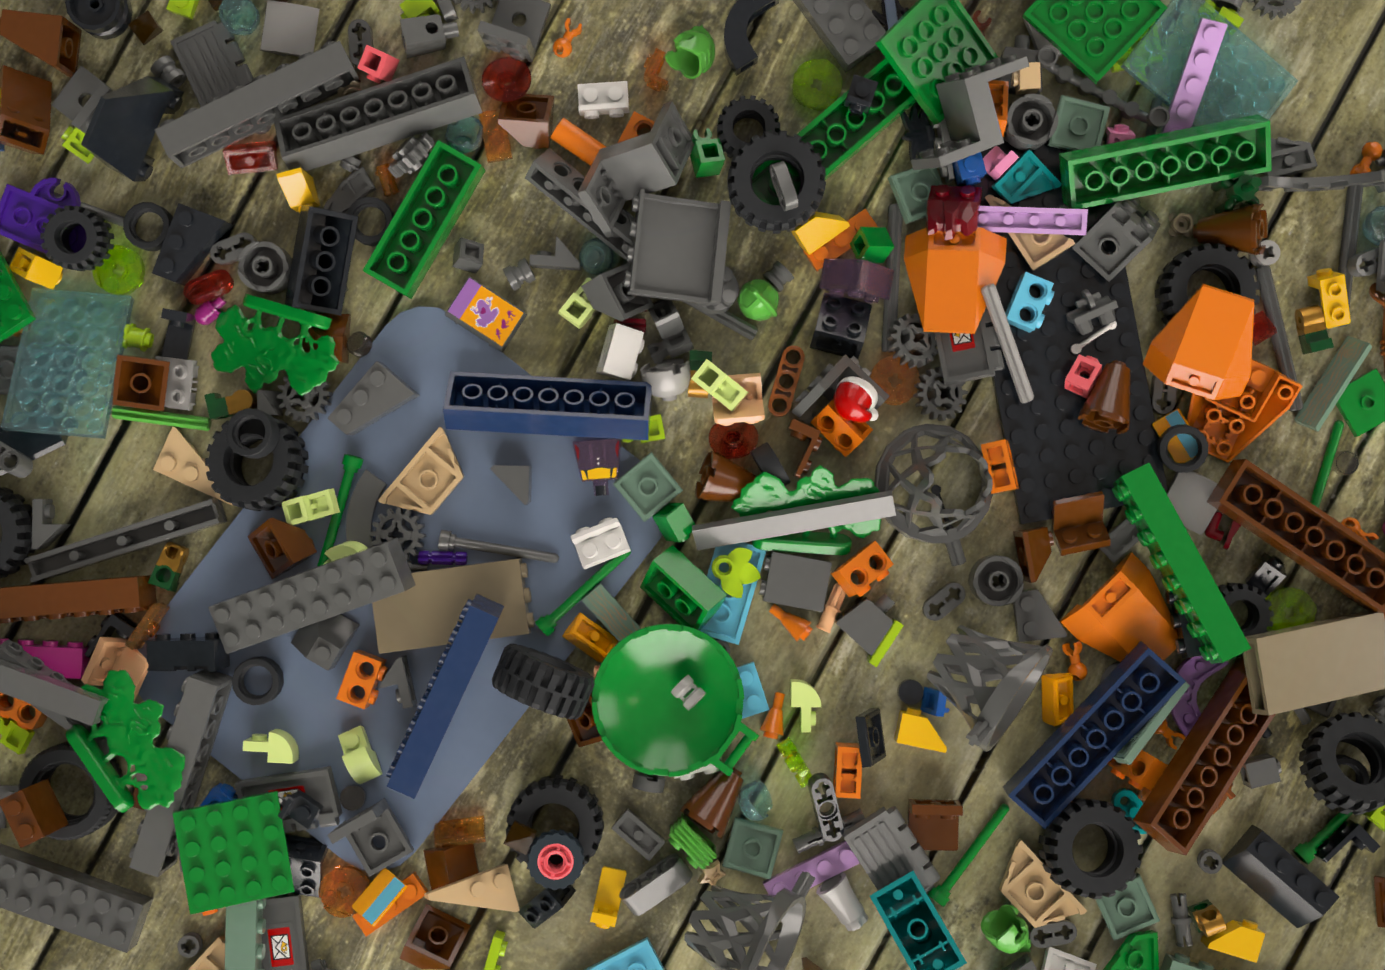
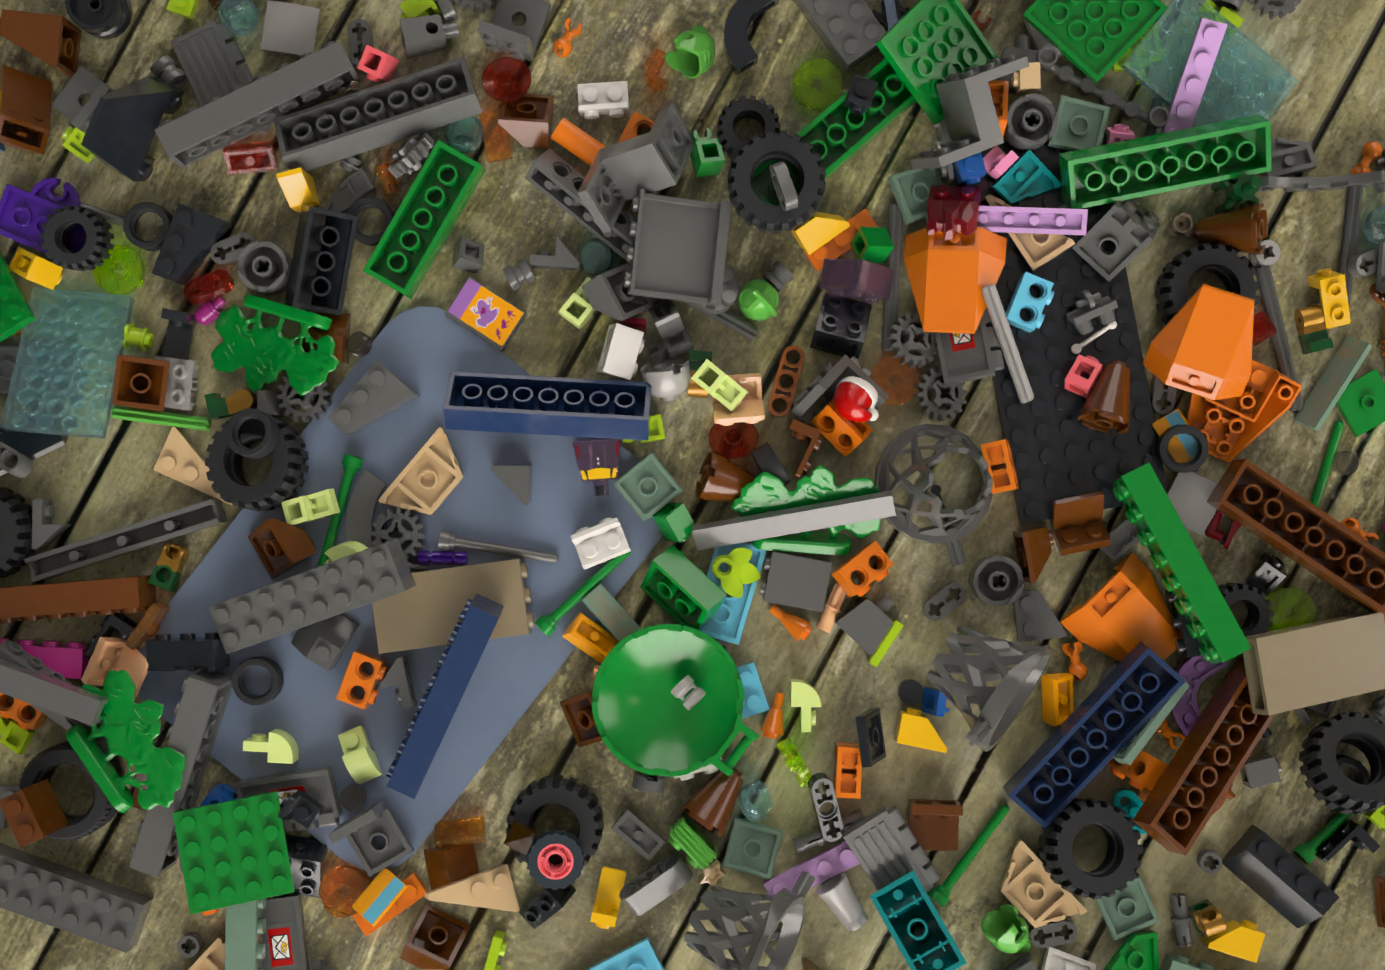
dark brown slope [129,10,164,45] -> none
black tyre [492,643,595,720] -> none
black piece [900,107,936,161] -> none

